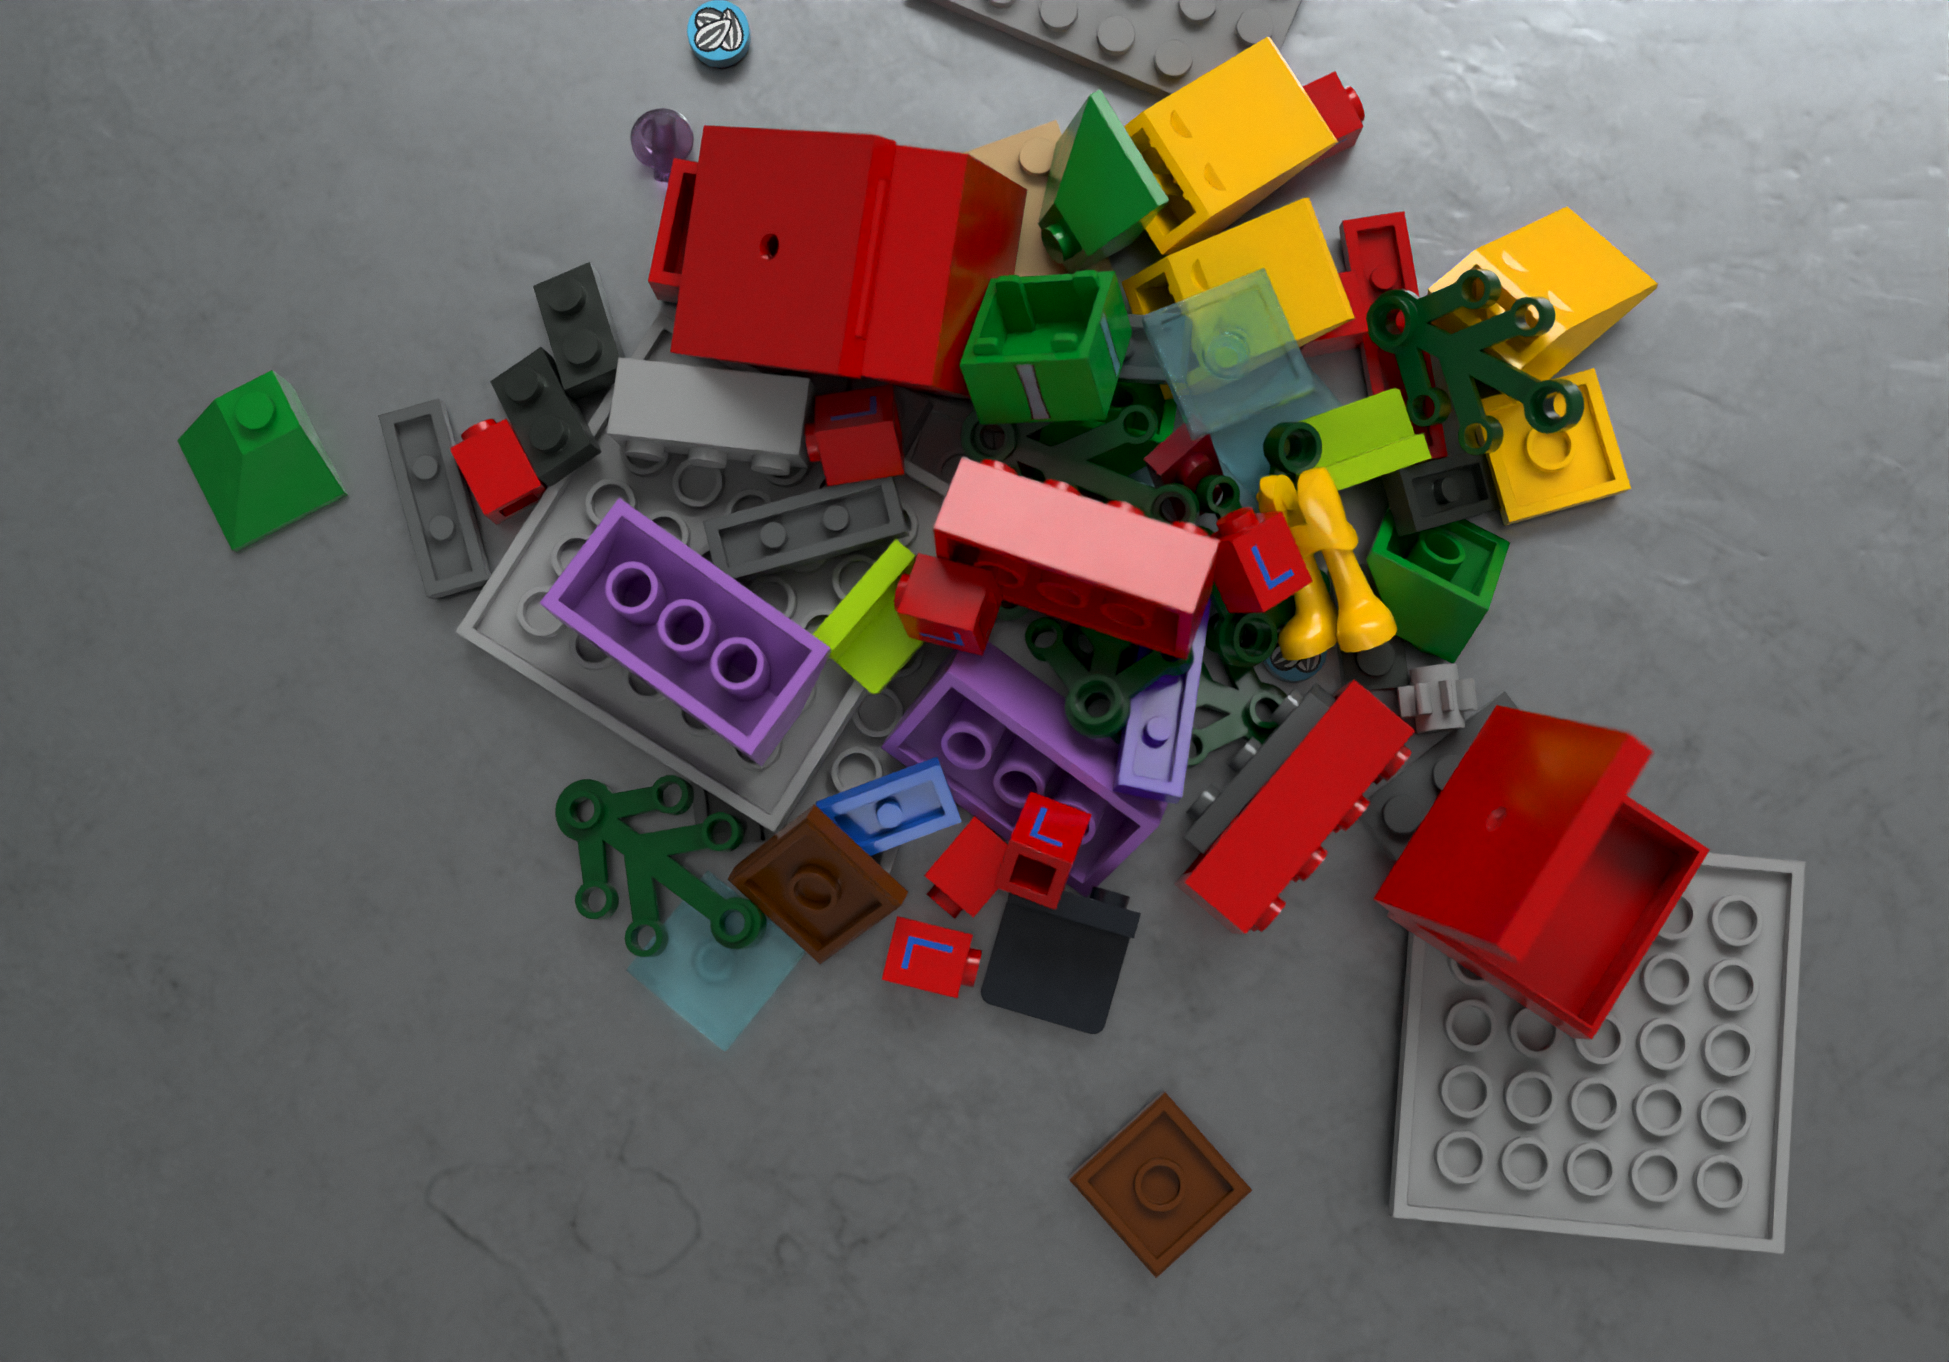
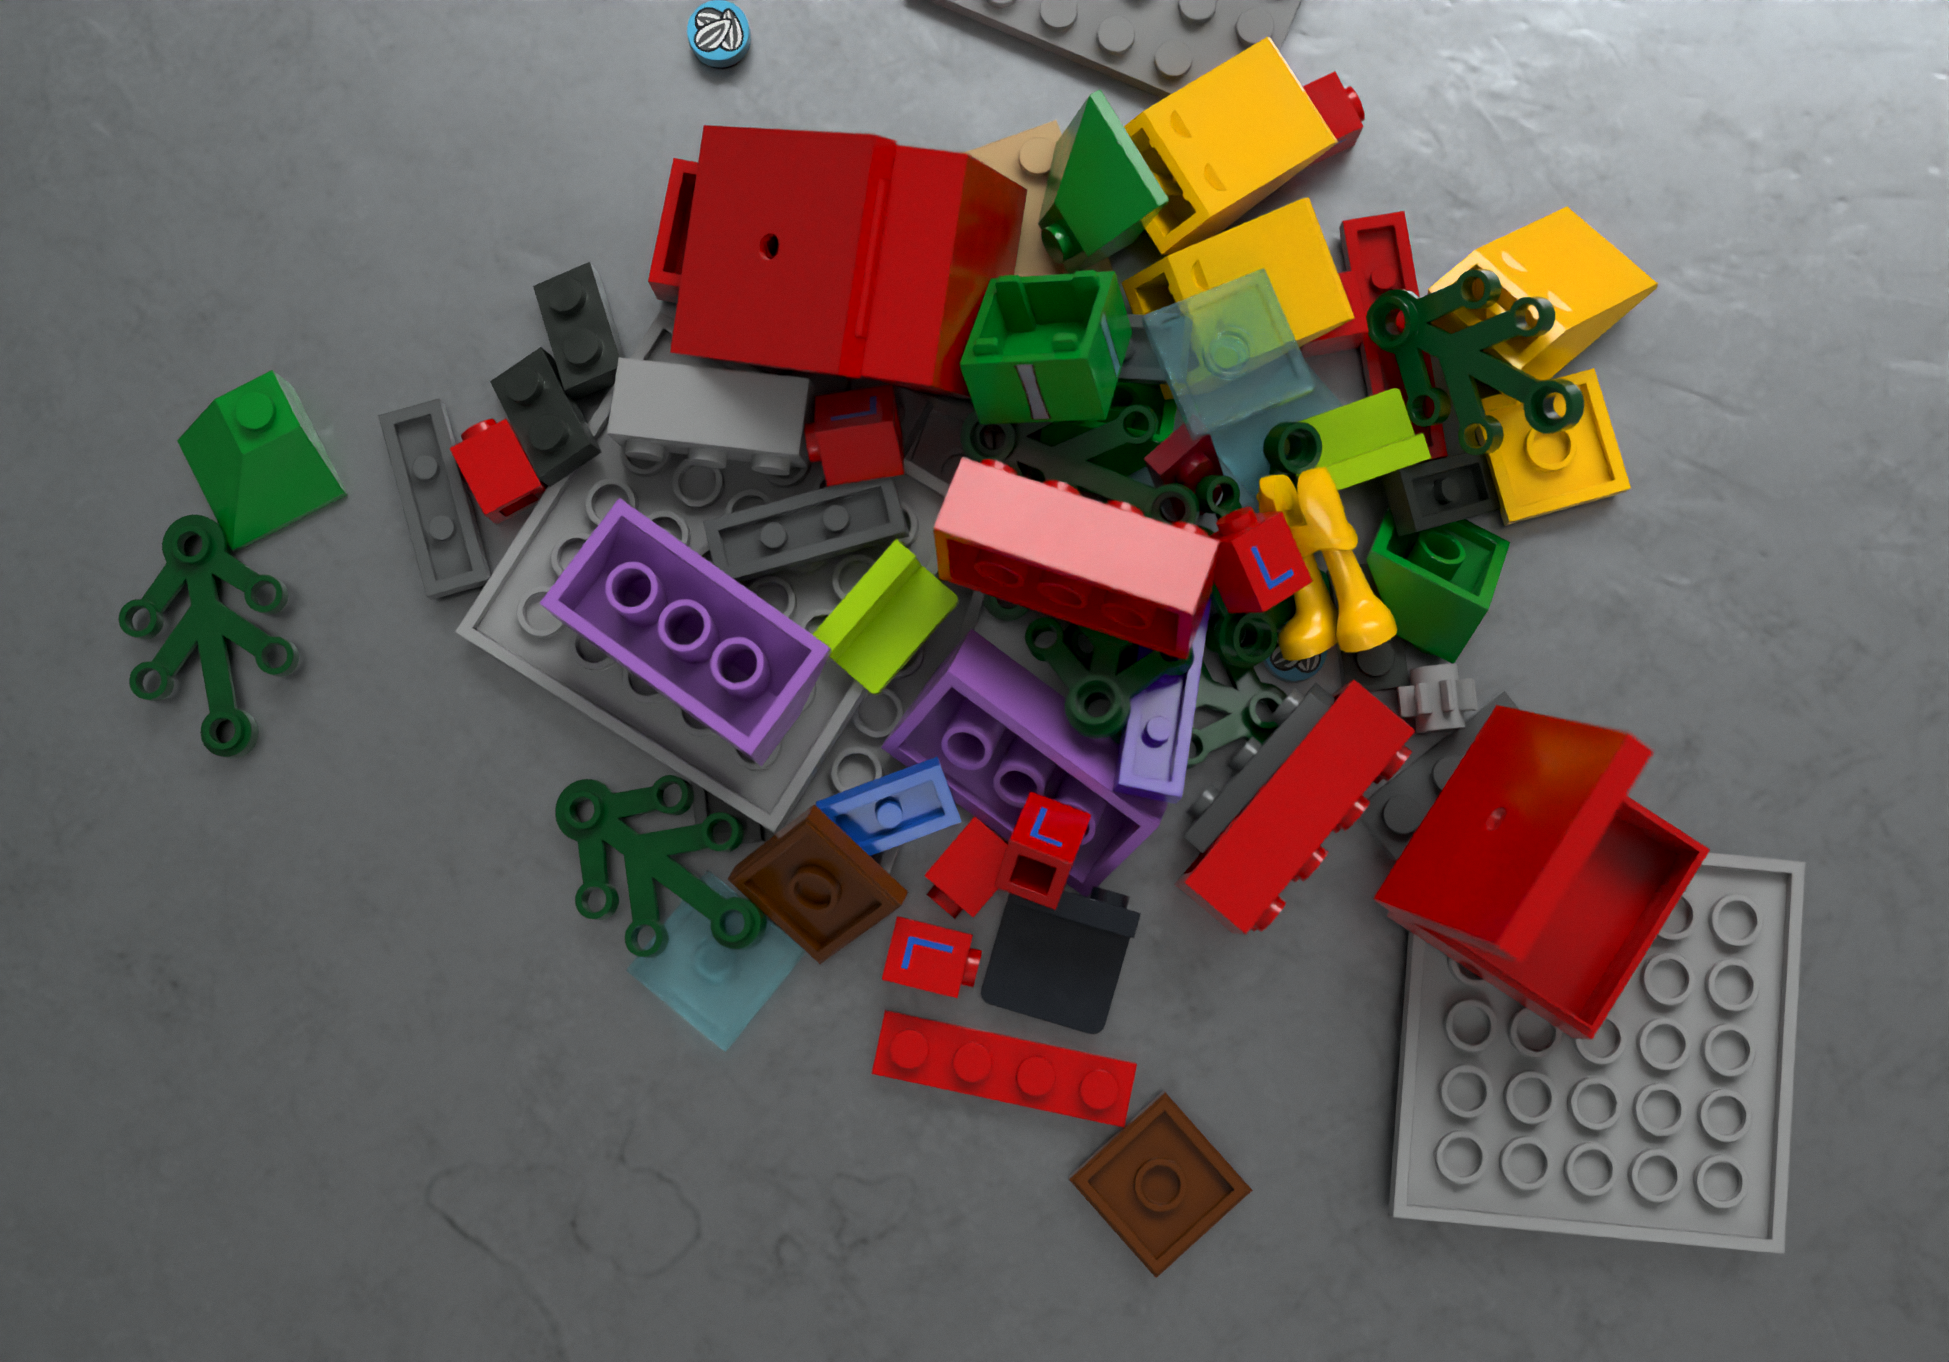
clear purple plate [630,108,694,182] -> none
red brick [894,553,1003,656] -> none
none -> dark green plant [119,514,299,758]
none -> red plate [871,1009,1137,1128]

